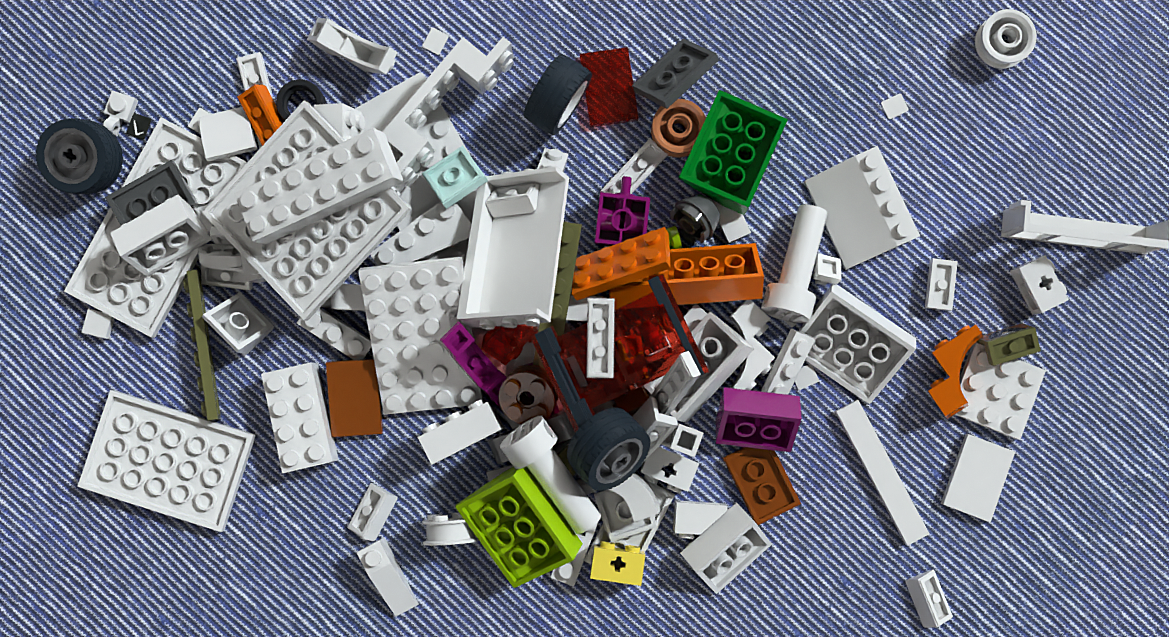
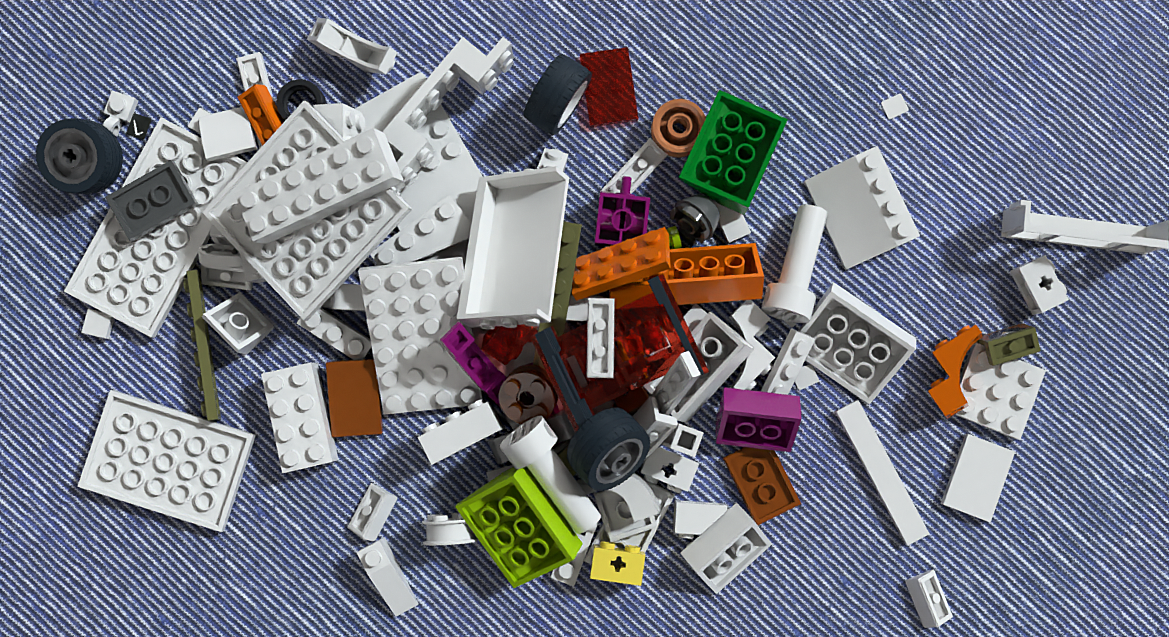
white slope [111,195,212,276] -> none
white sticker [422,28,449,55] -> none
light aqua tile [422,145,488,209] -> none
white slope [486,182,539,218] -> none
dark grey plate [632,39,719,109] -> none
white tile [814,253,841,285] -> none
white plate [925,258,958,311] -> none
white wheel [975,9,1037,69] -> none

